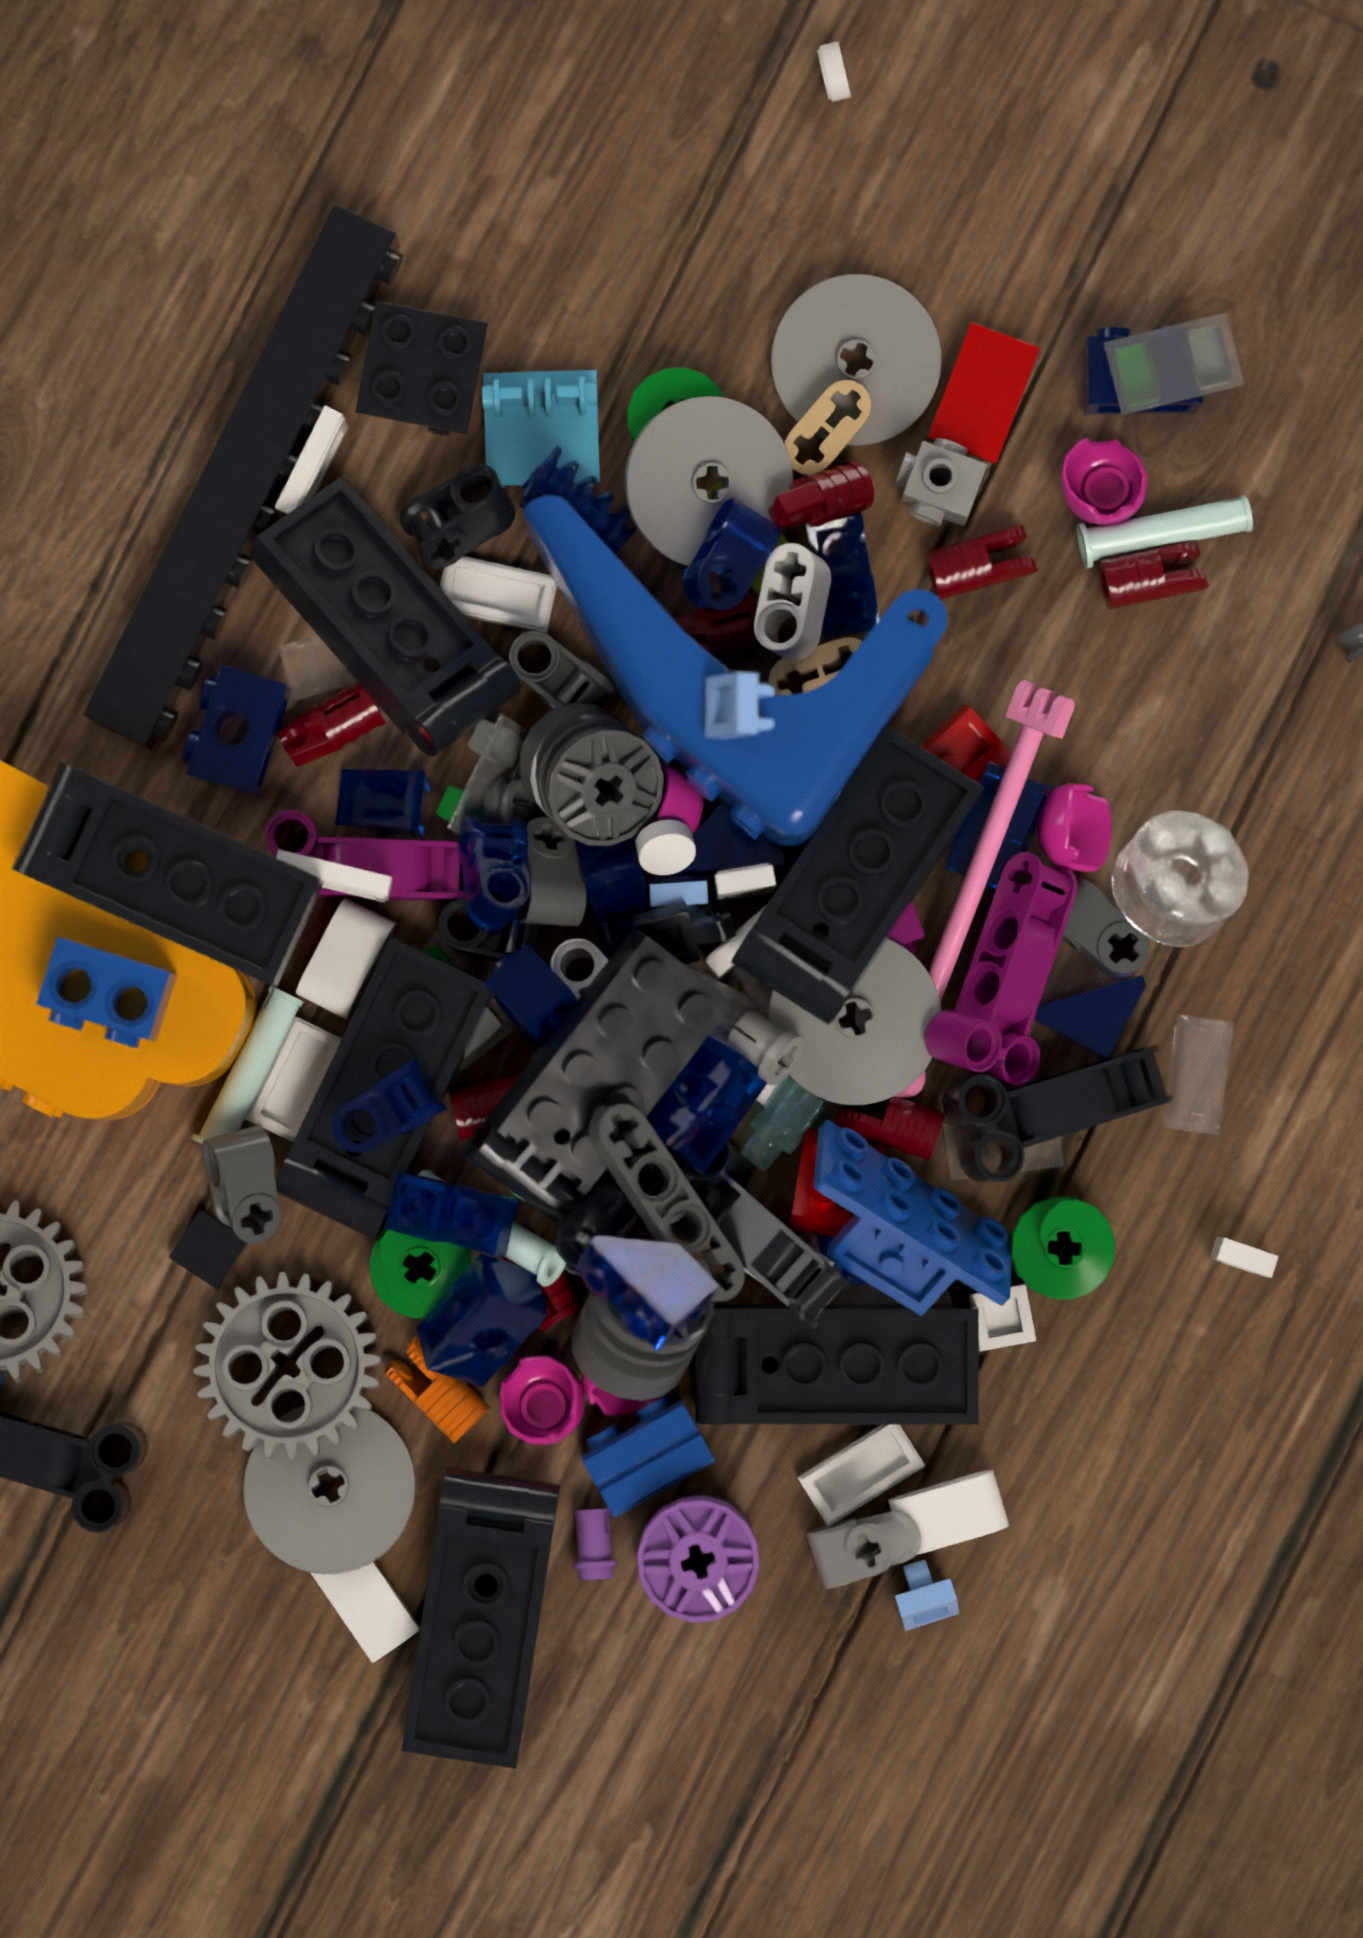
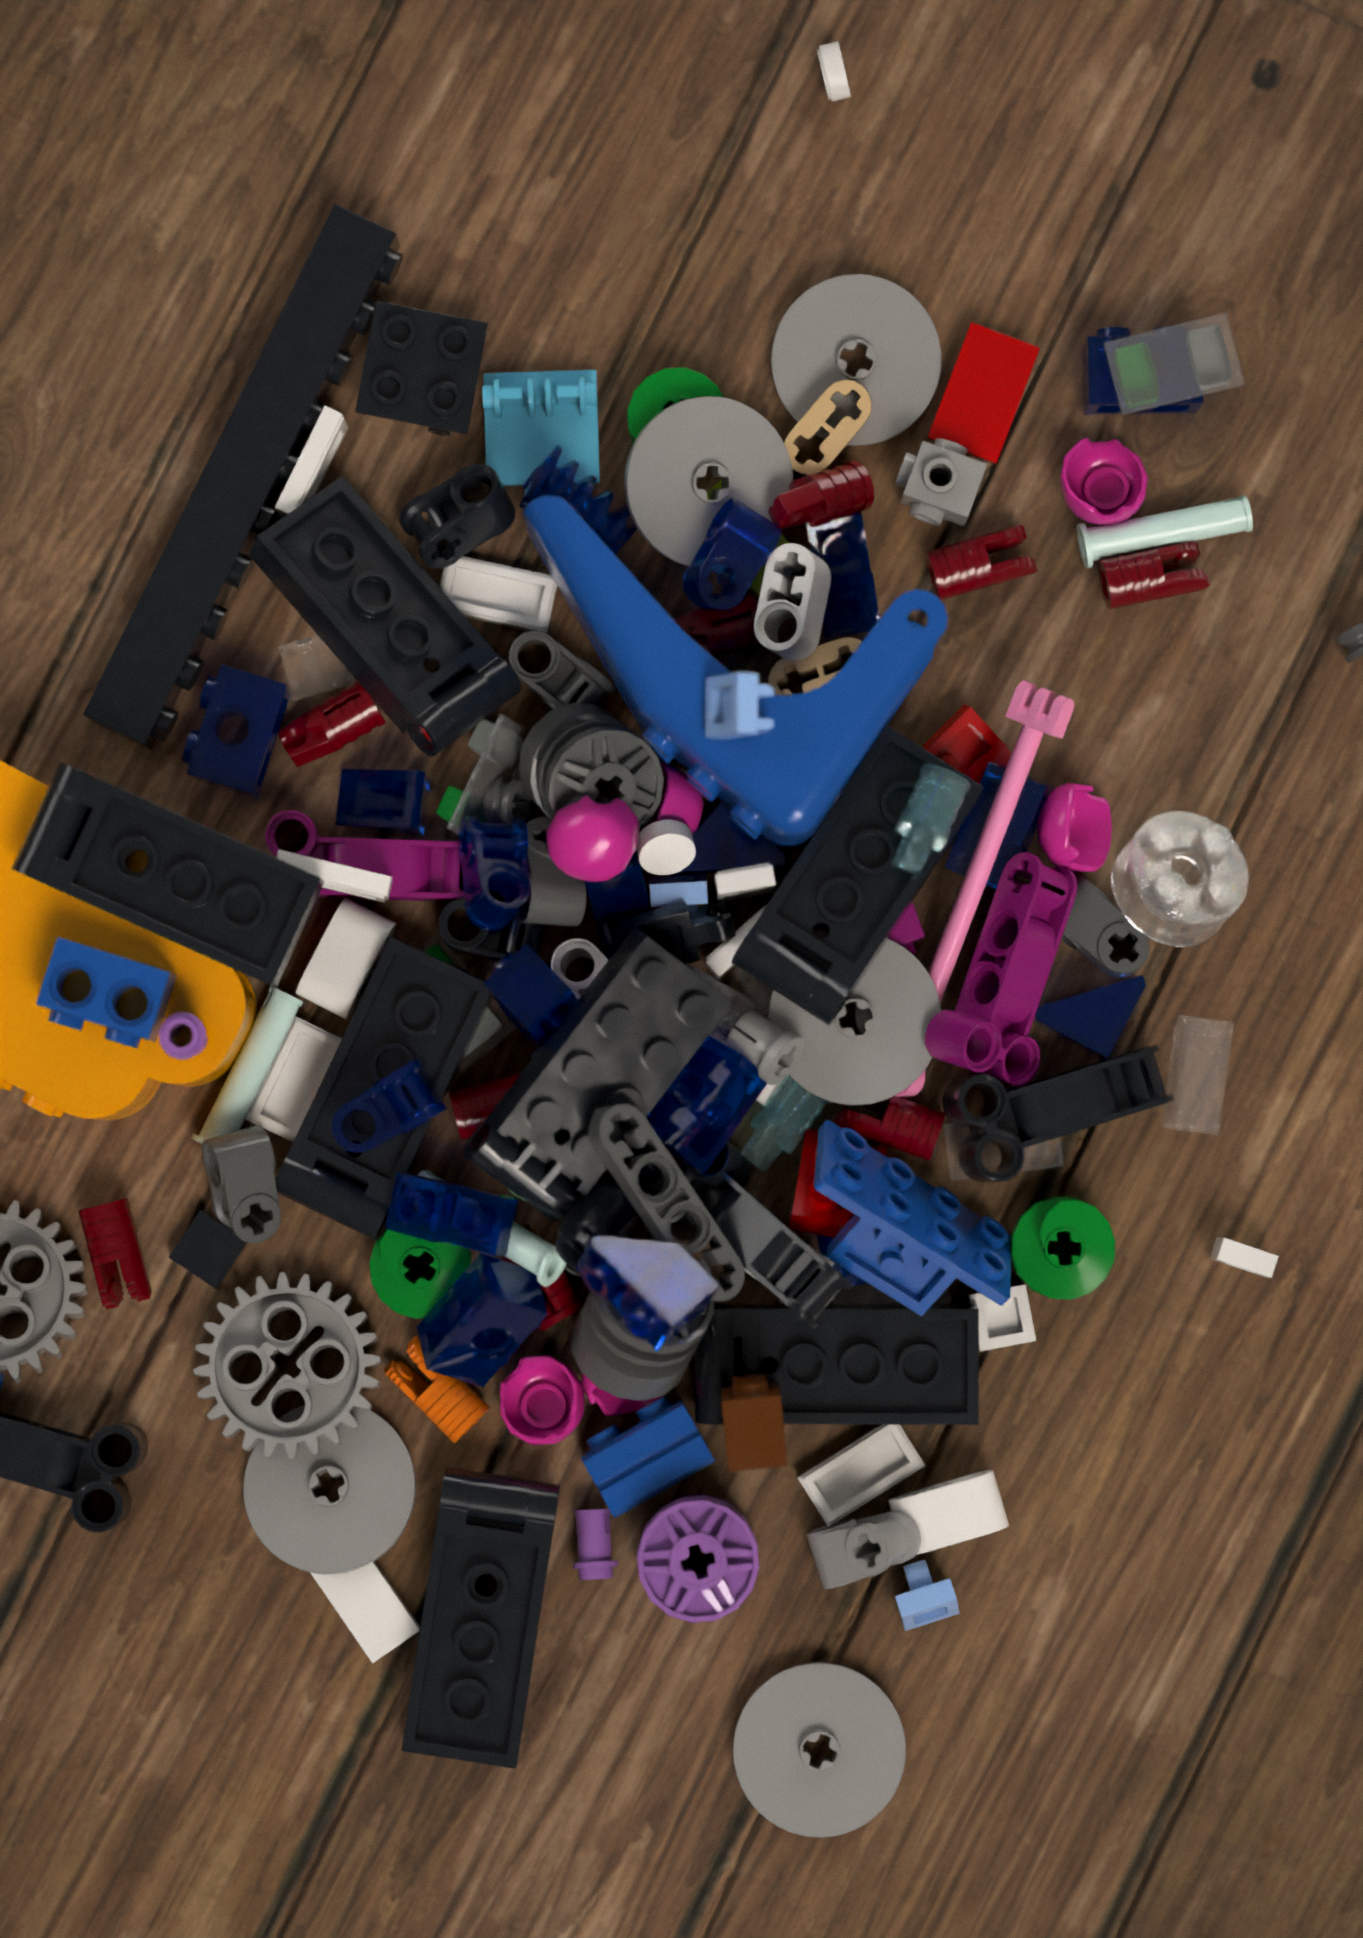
none -> dark red hinge [78,1198,152,1309]
none -> medium lavender pin [159,1012,208,1059]
none -> dark pink hair [546,796,640,882]
none -> reddish brown brick [721,1373,788,1472]
none -> light grey piece [733,1662,906,1837]
none -> clear light blue hinge [892,764,971,873]

